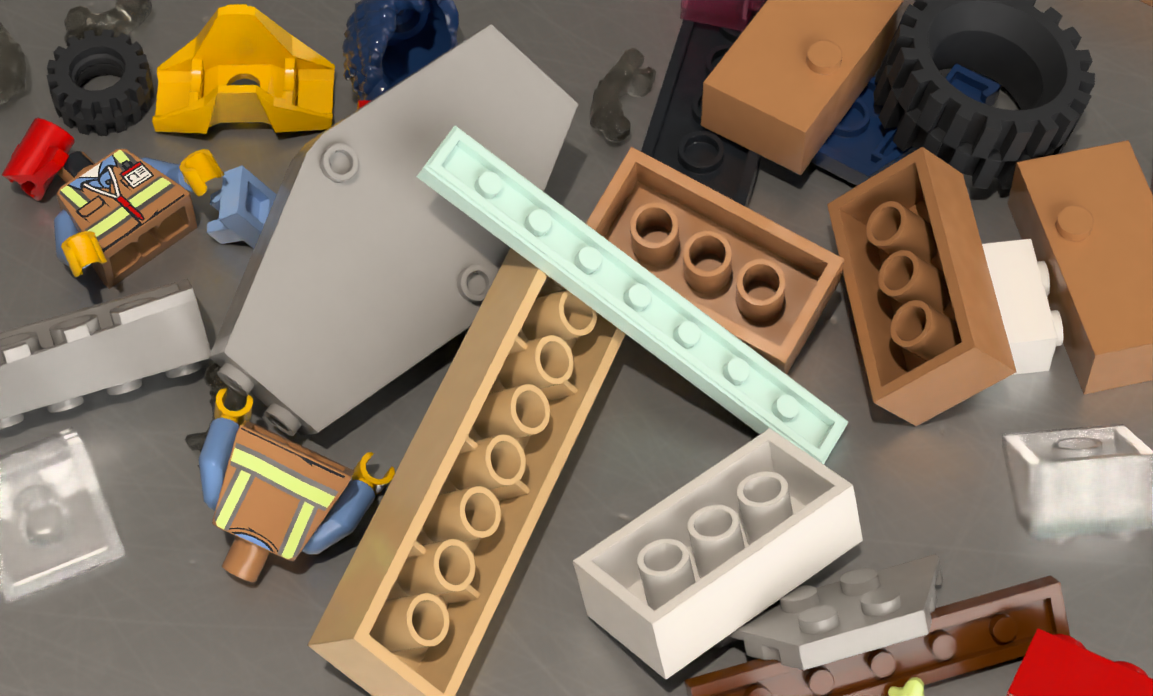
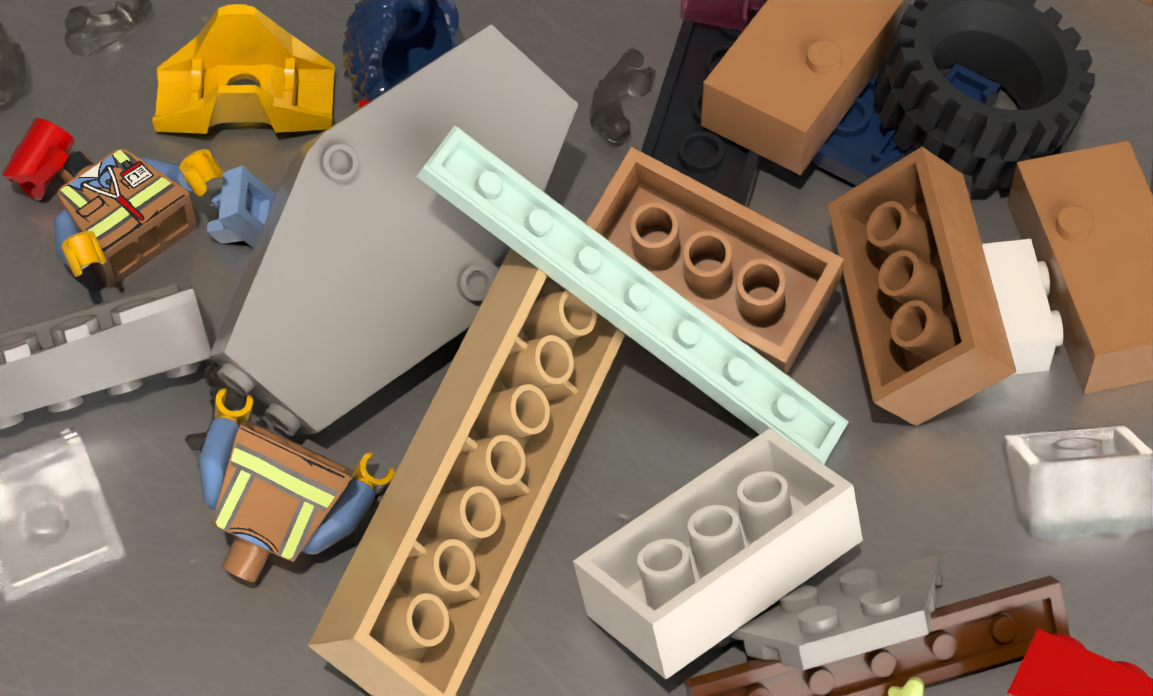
black tyre [46,29,154,136] -> none

